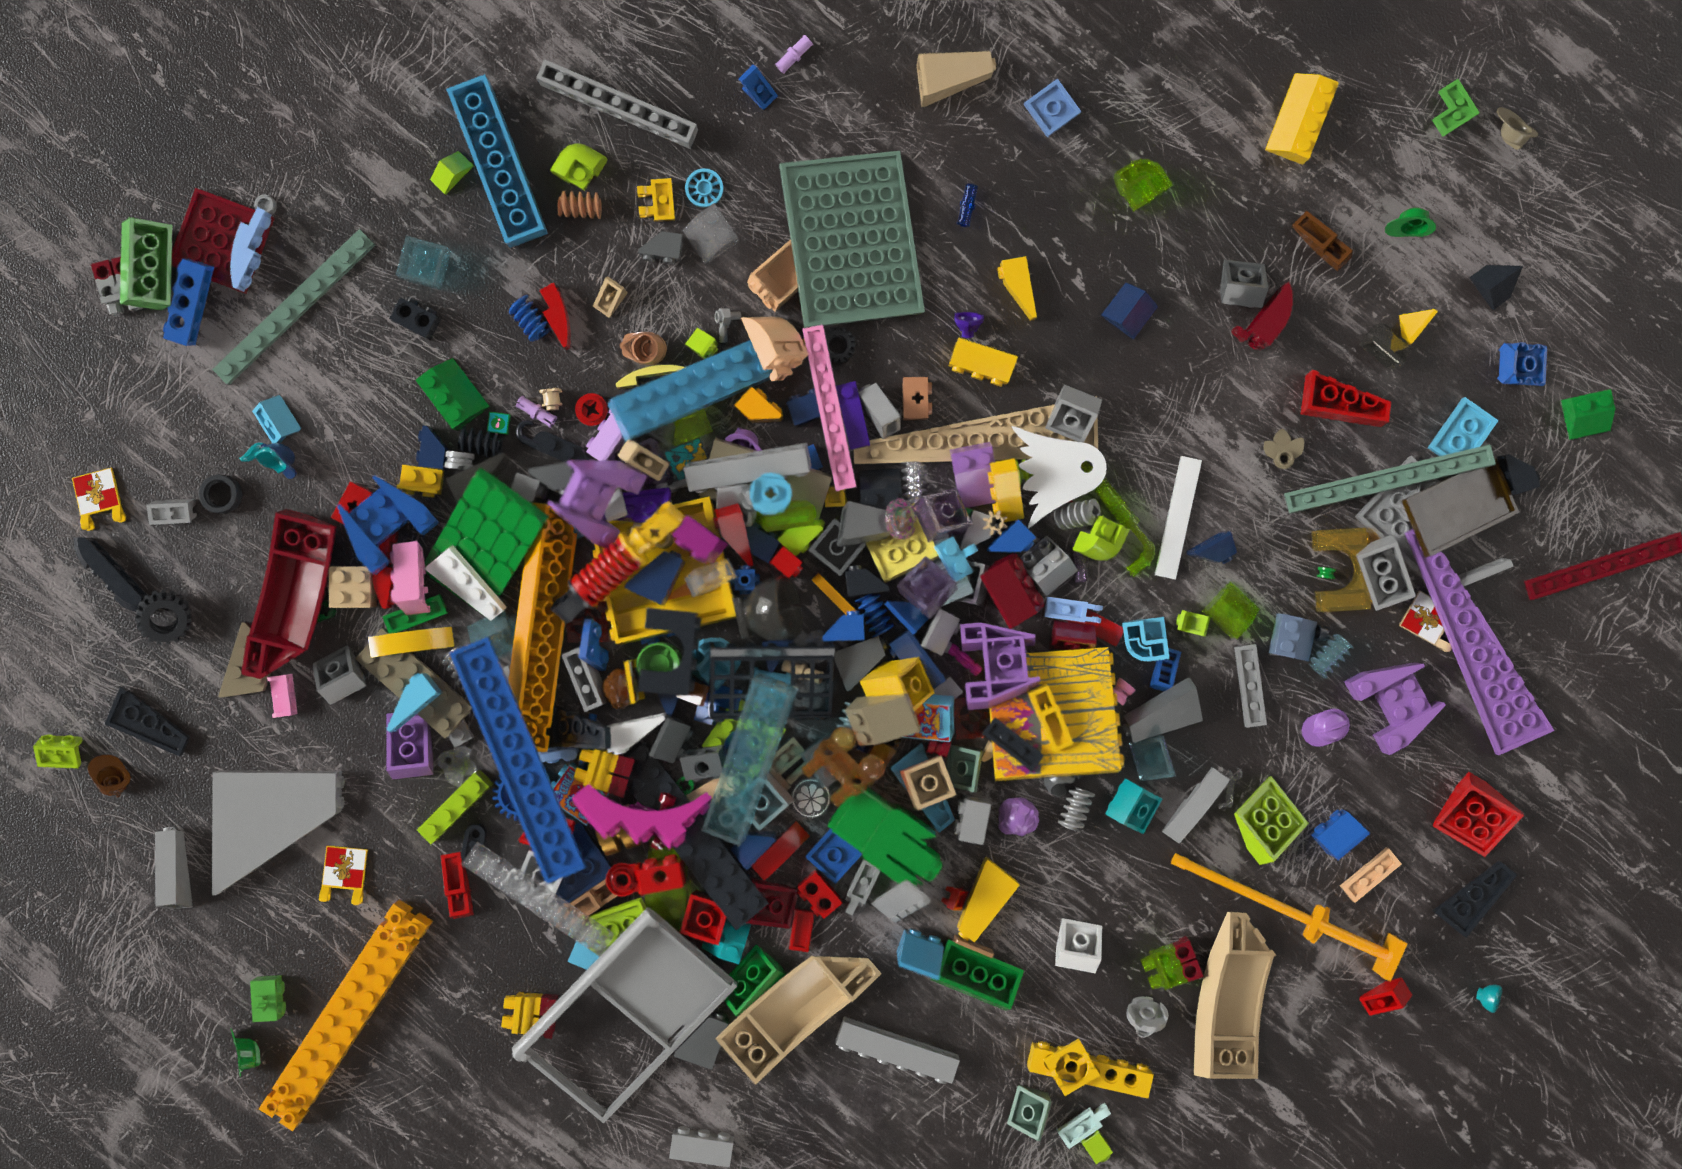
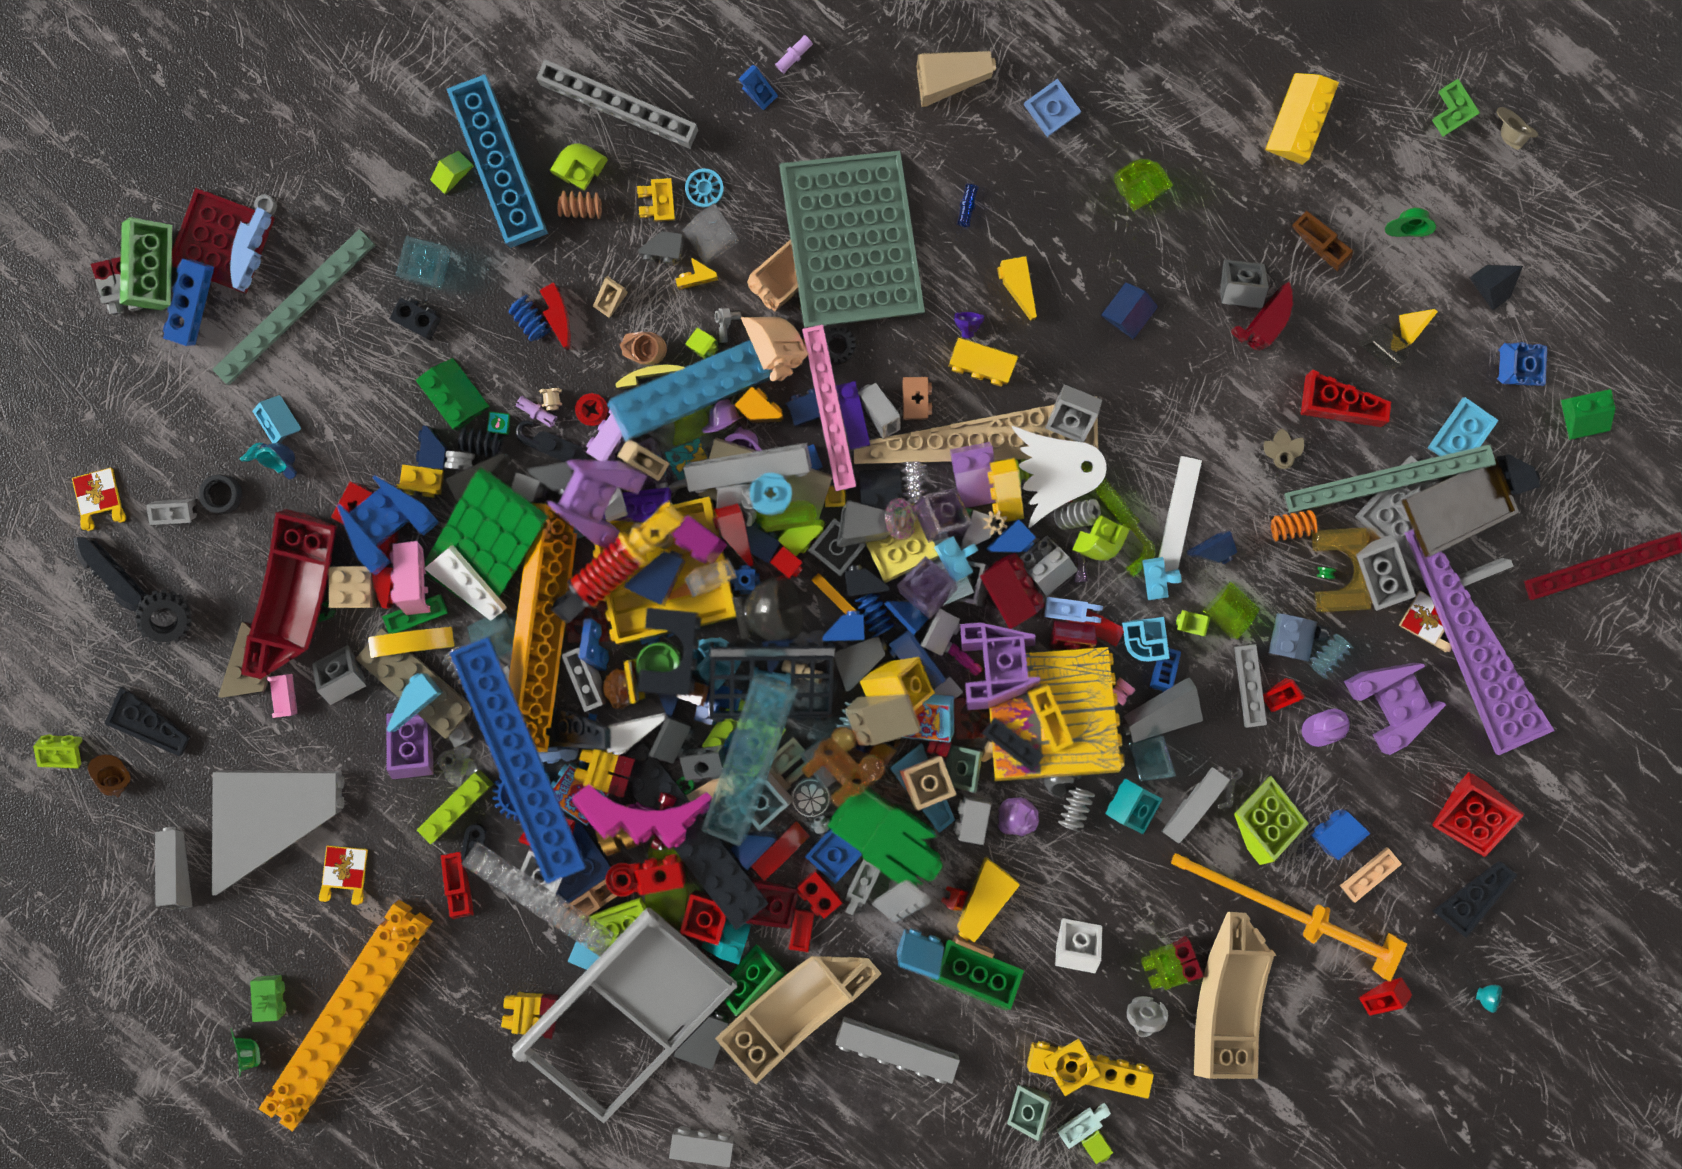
none -> yellow slope [675,258,718,290]
none -> medium lavender piece [702,399,743,433]
none -> light grey plate [811,816,830,833]
none -> medium azure plate [1143,557,1182,600]
none -> red slope [1263,678,1305,712]
none -> orange piece [1271,510,1317,542]

